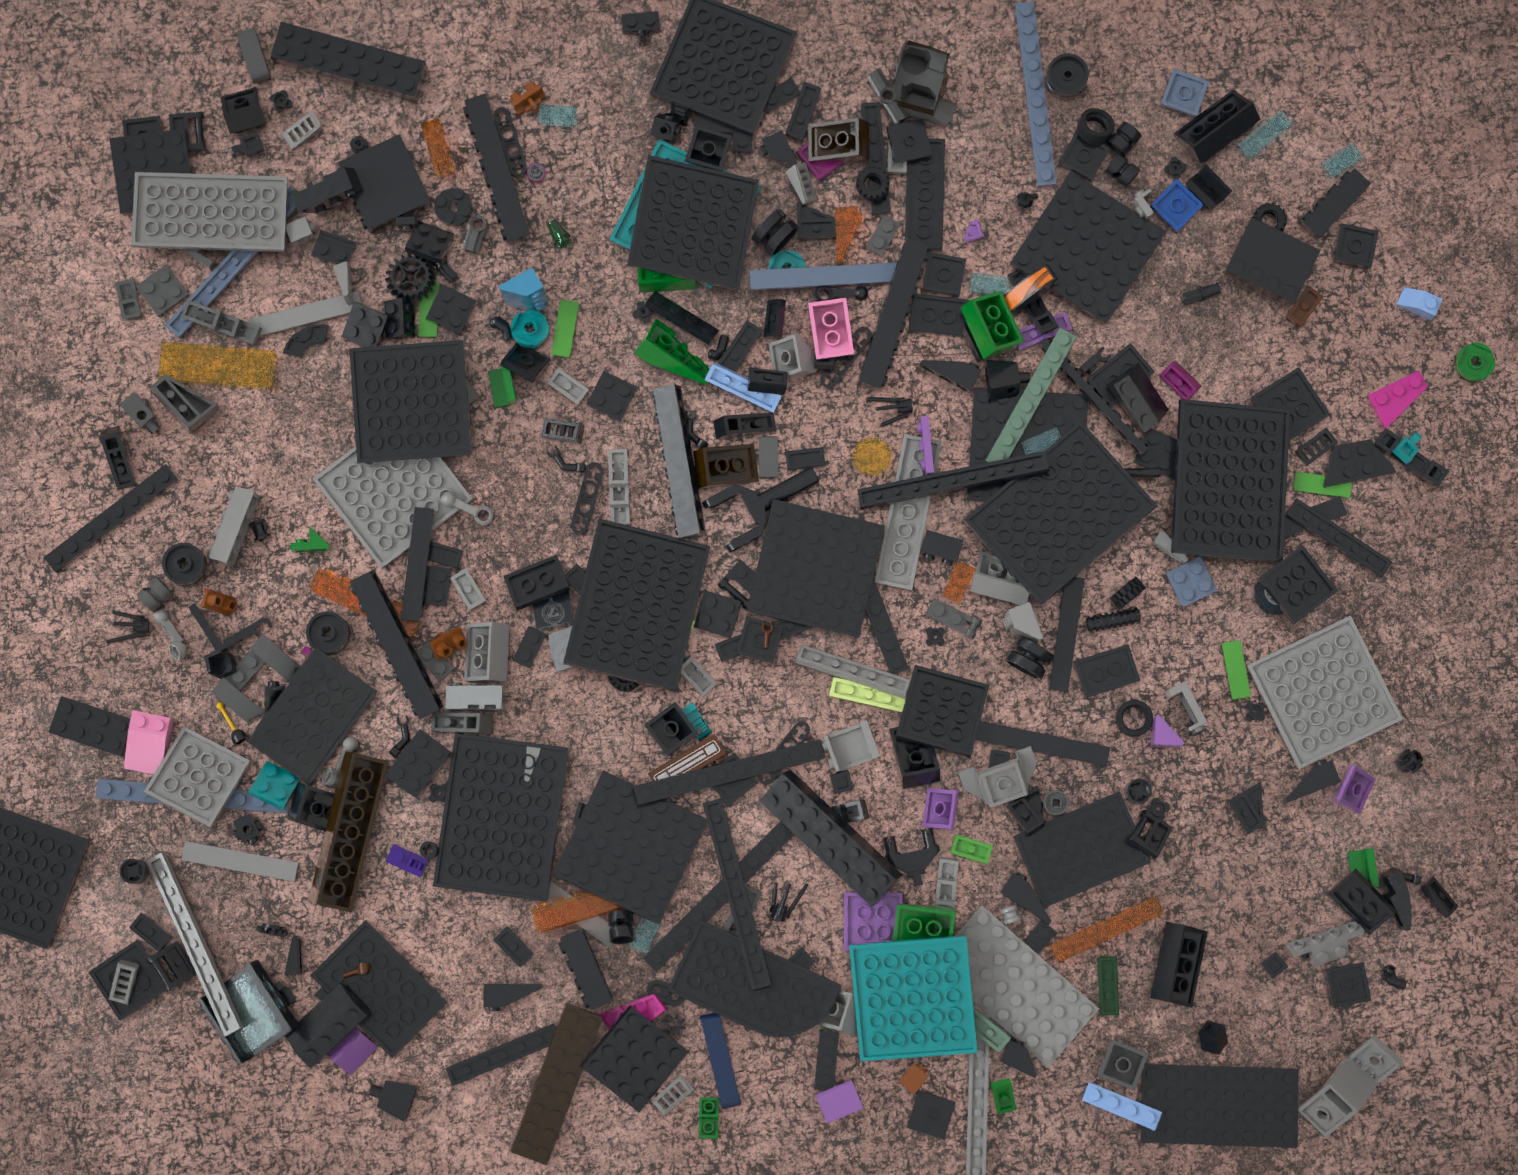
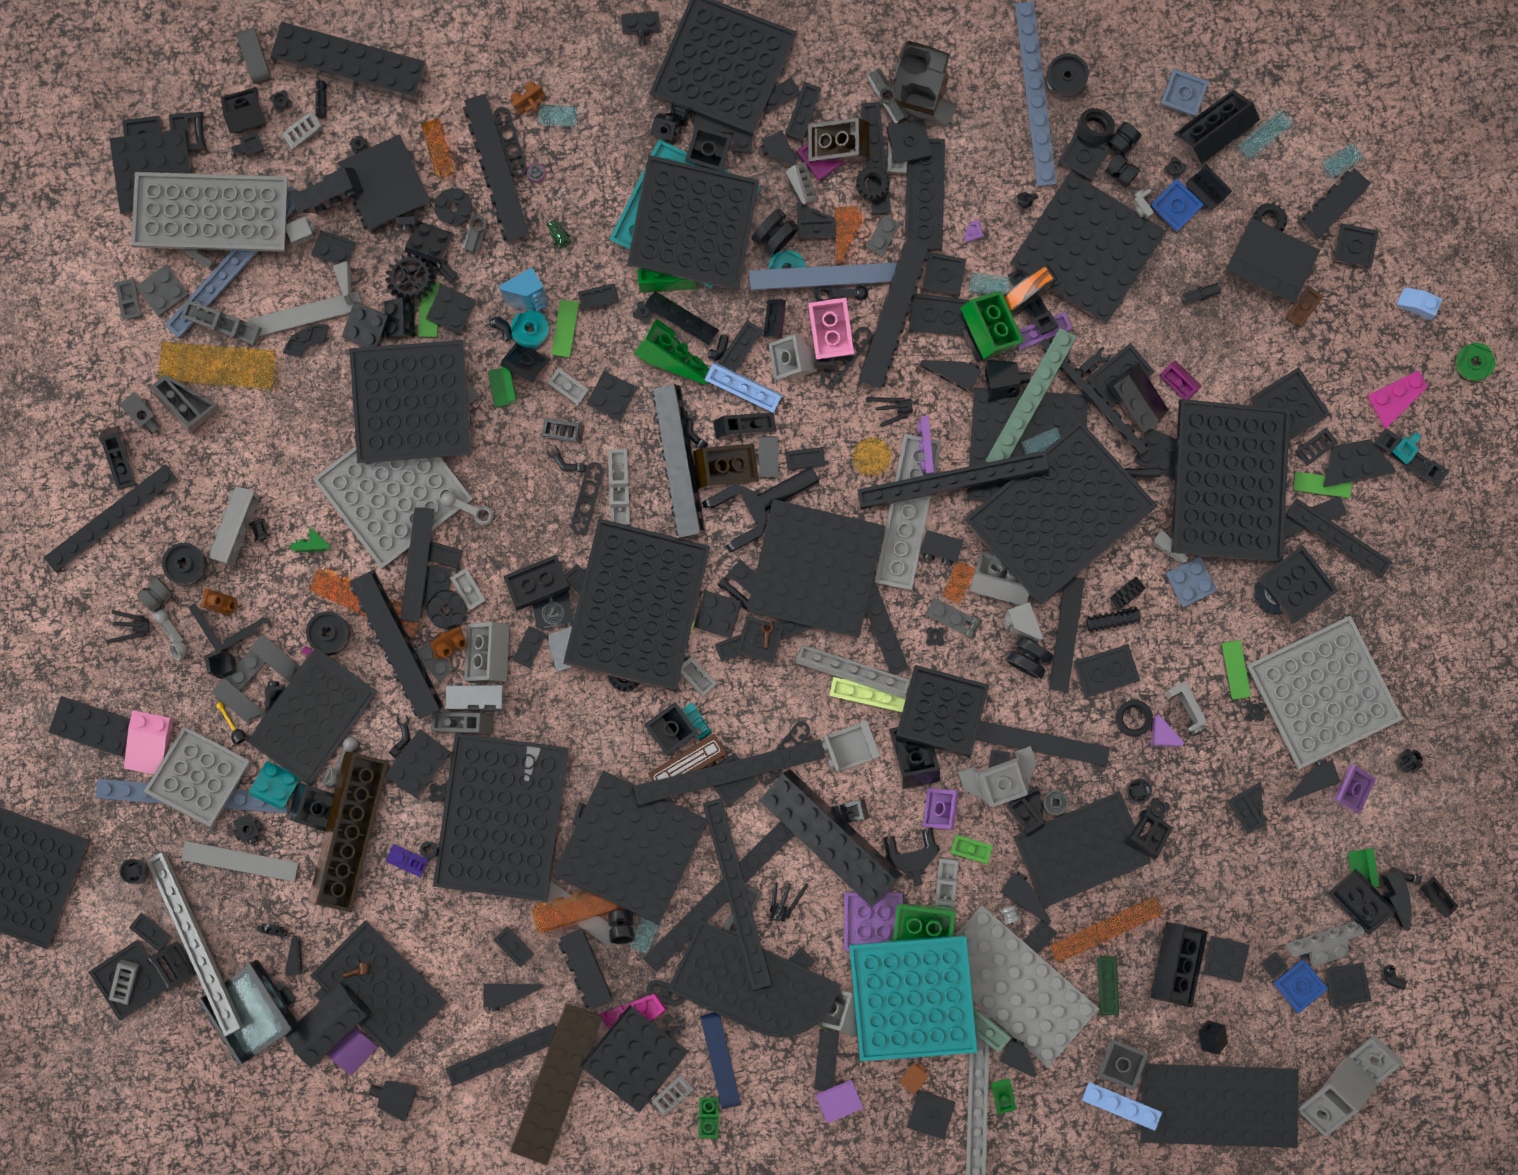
black slope [747,367,787,395] -> none
black plate [829,770,853,794] -> none
none -> black axle [315,80,326,118]
none -> black plate [427,590,466,629]
none -> black plate [578,283,619,311]
none -> black plate [1202,936,1250,983]
none -> blue plate [1273,958,1328,1014]

